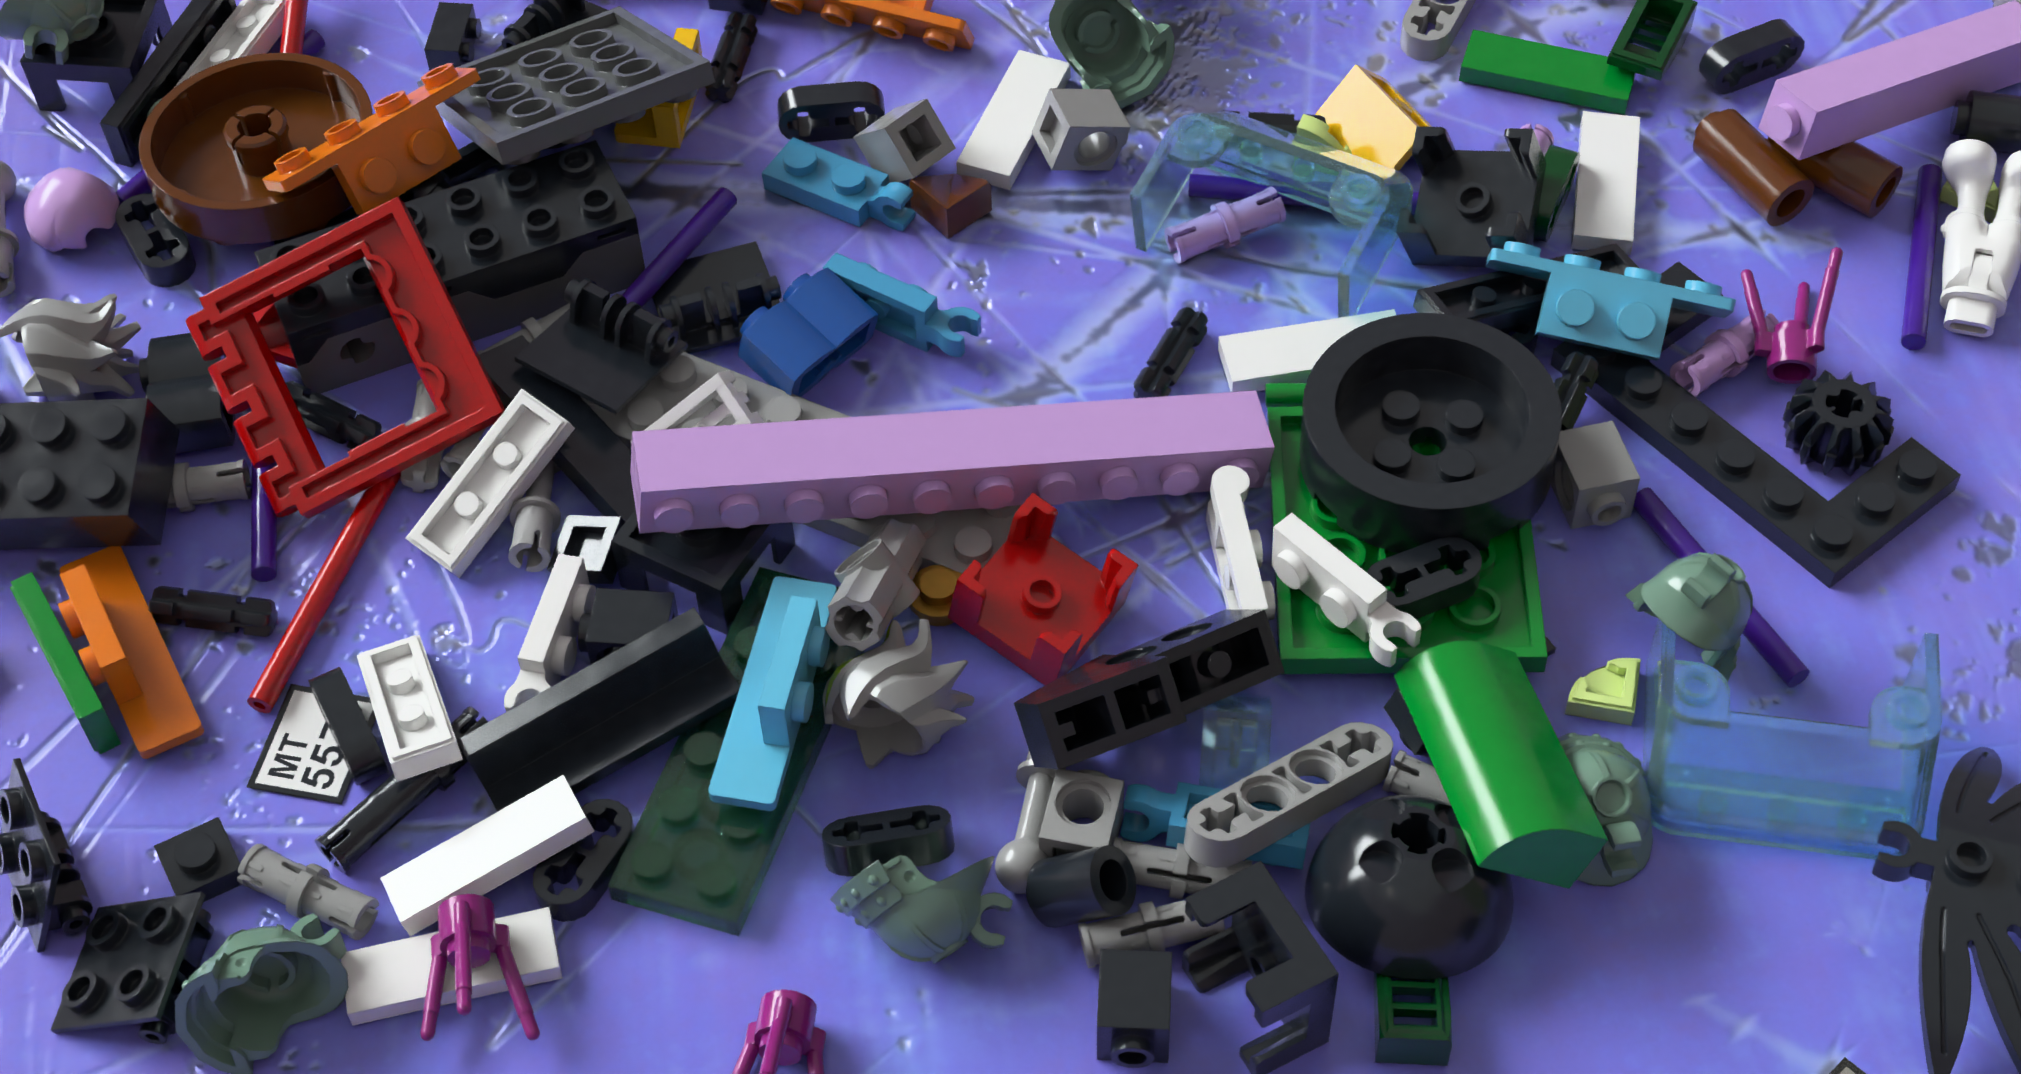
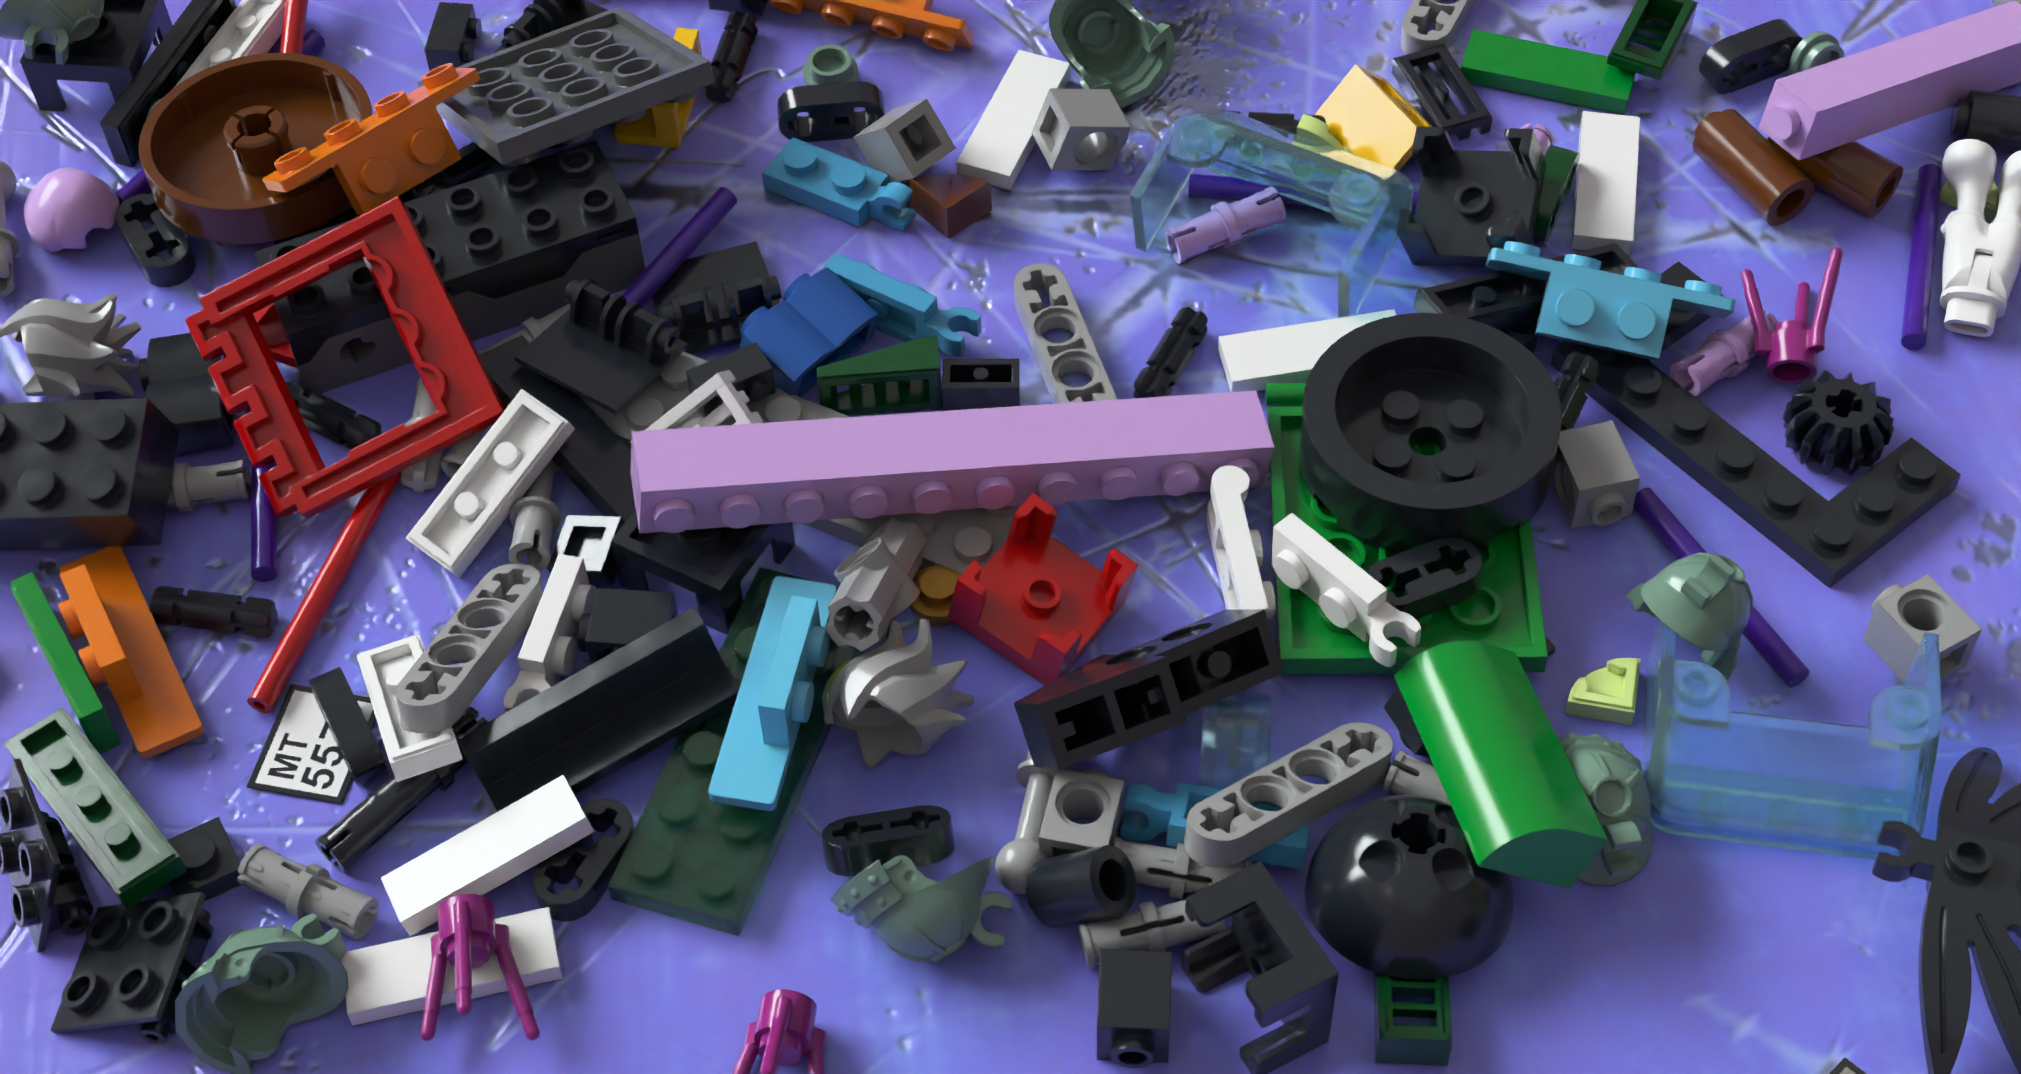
none -> tile [4,708,188,910]
none -> light grey beam [395,563,543,734]
none -> black piece [686,342,776,418]
none -> sand green plate [803,45,859,85]
none -> dark green slope [816,336,943,415]
none -> black piece [942,358,1020,411]
none -> light grey beam [1014,263,1117,404]
none -> black tile [1392,44,1493,141]
none -> sand green plate [1789,31,1845,75]
none -> light grey brick [1863,574,1982,695]

